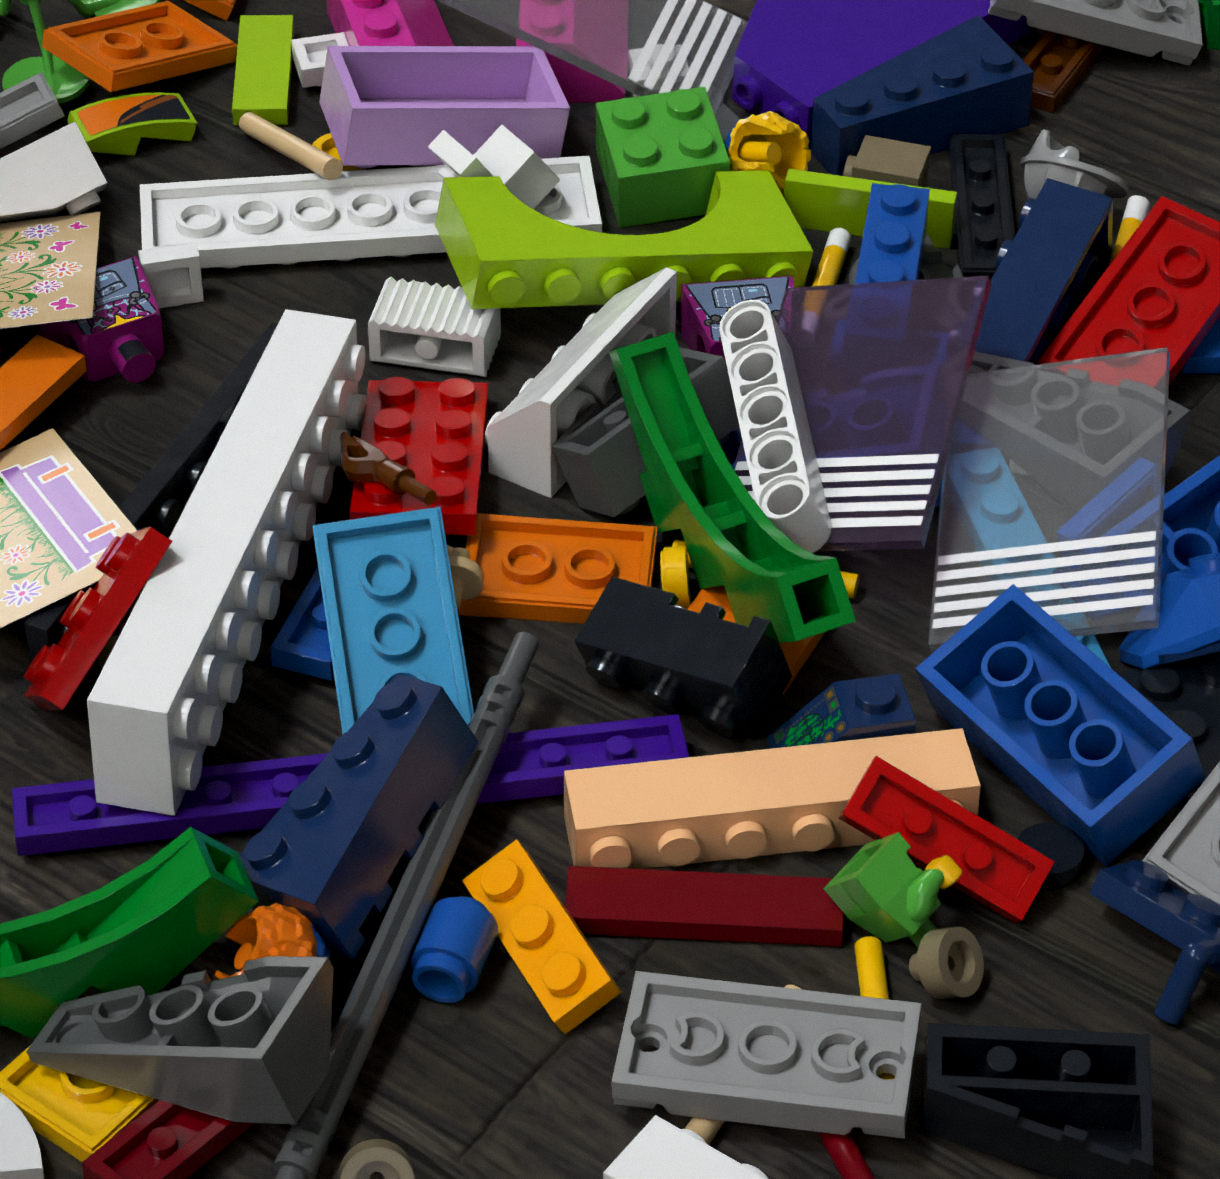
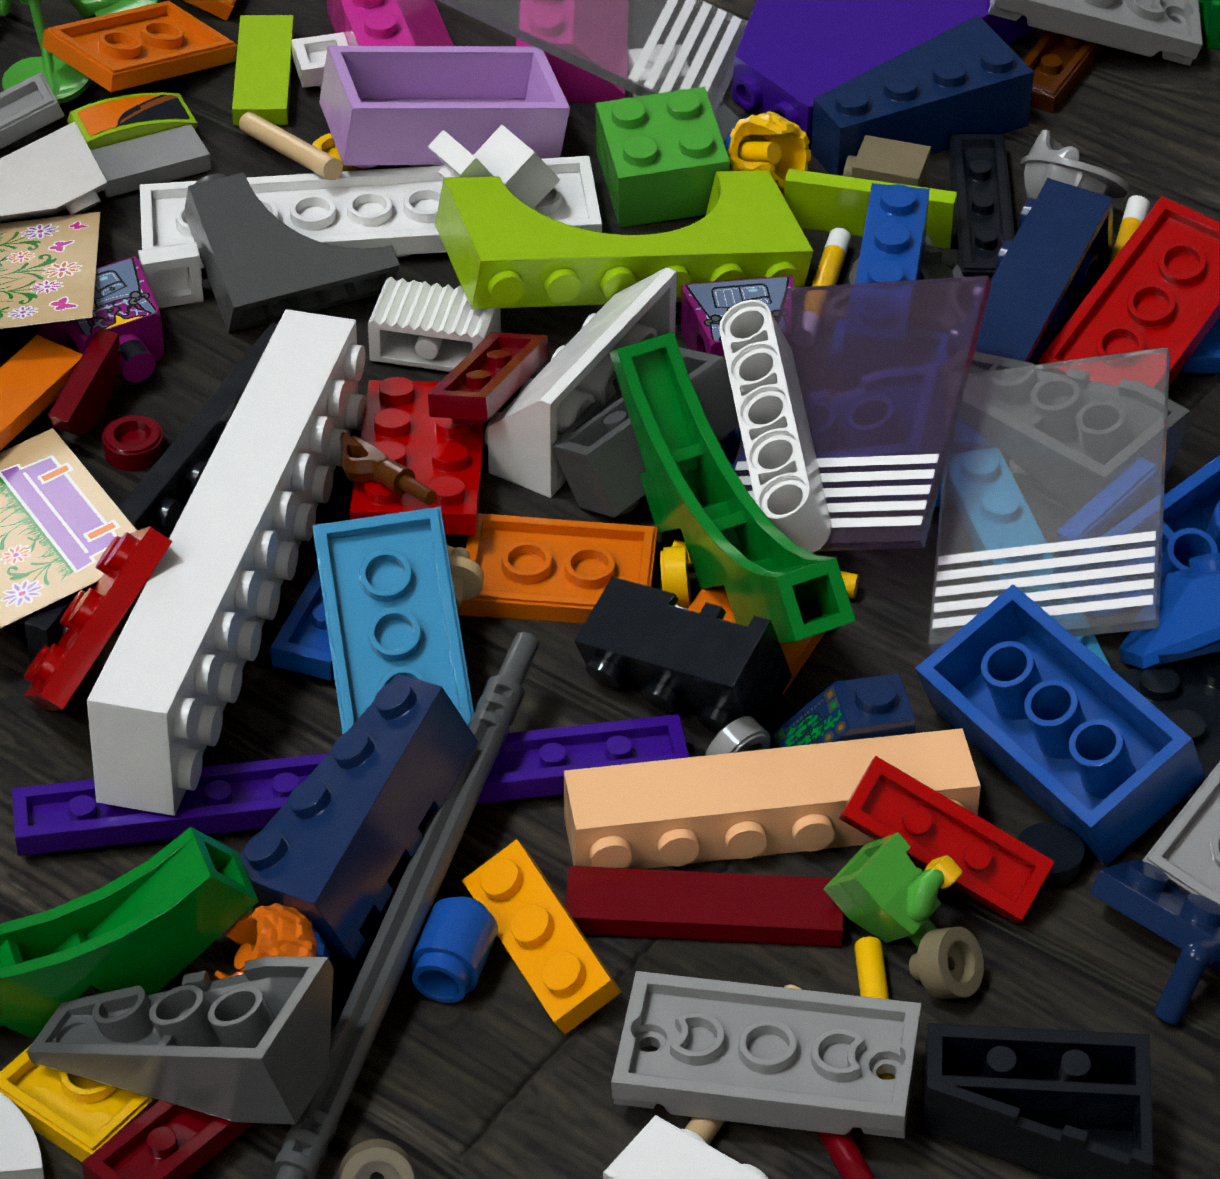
none -> dark red tile [48,328,120,436]
none -> light grey tile [90,124,212,198]
none -> dark red tile [102,415,165,471]
none -> dark grey arch [184,172,400,333]
none -> dark red plate [428,332,549,426]
none -> light grey tile [705,716,771,756]

